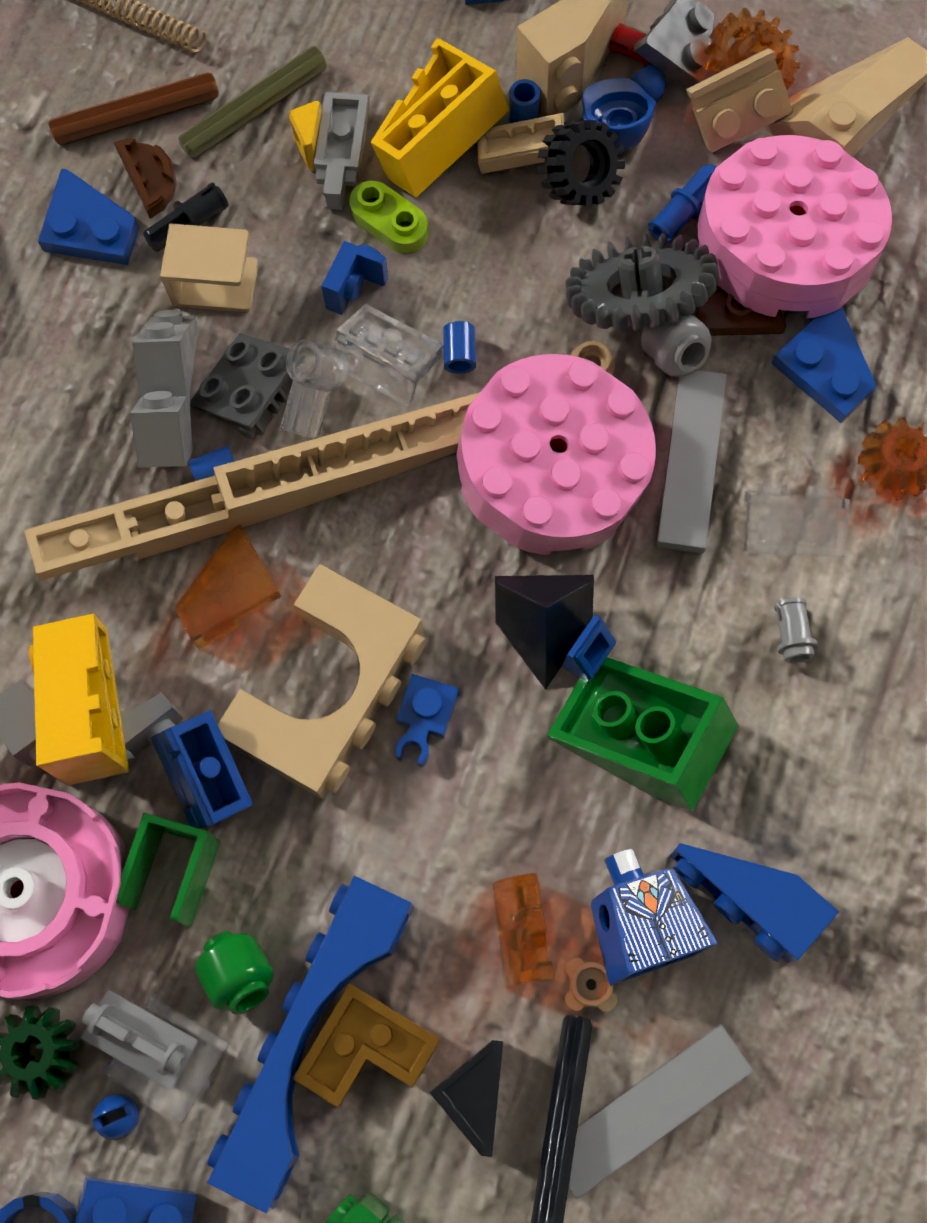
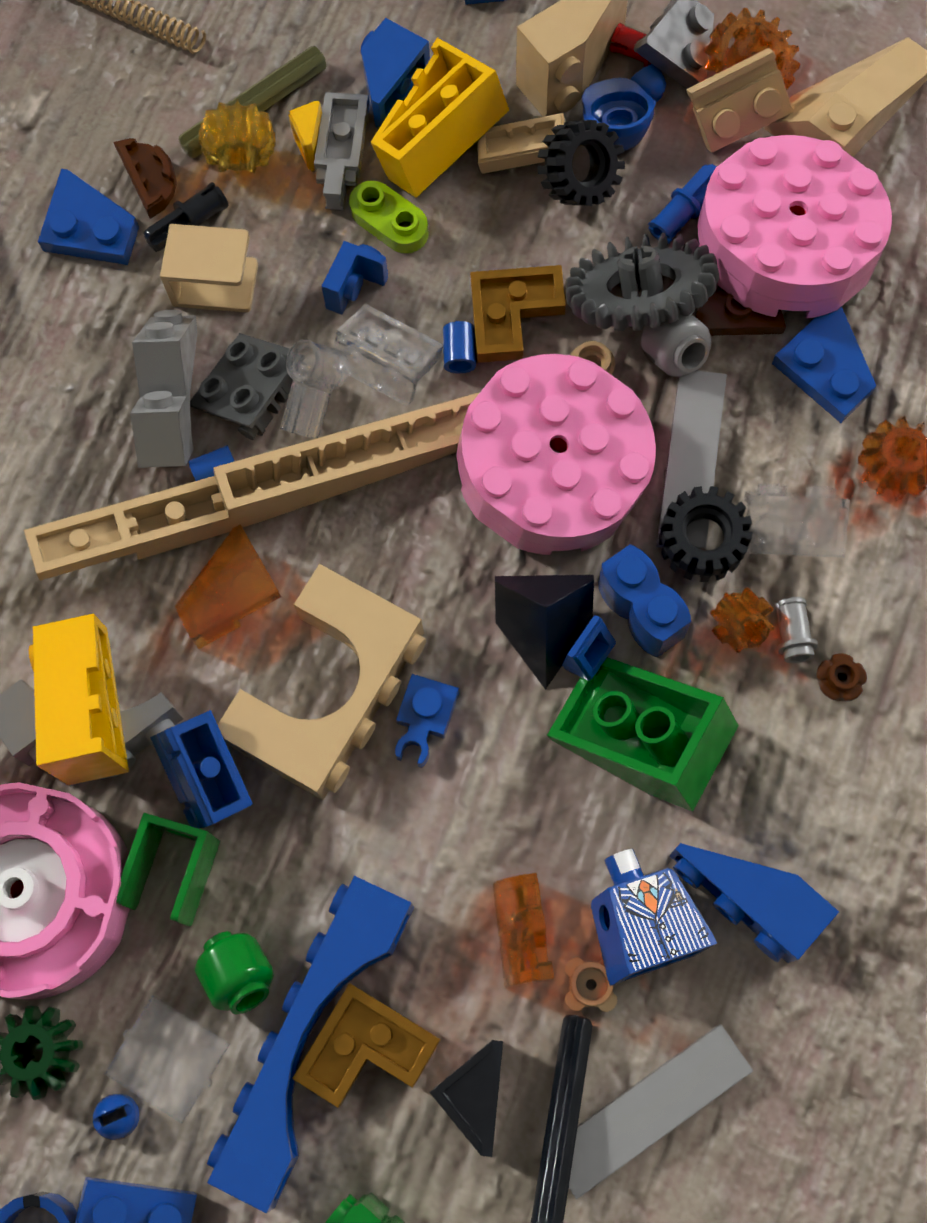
dark orange axle [49,72,219,145] -> none
light grey hinge [80,989,199,1090] -> none
blue hinge [509,79,540,123] -> none
none -> clear yellow gear [199,99,276,175]
none -> blue slope [360,18,430,129]
none -> pearl gold plate [470,265,566,363]
none -> blue brick [598,544,692,657]
none -> black tyre [659,486,753,582]
none -> clear orange gear [710,587,775,653]
none -> reddish brown plate [816,653,867,701]

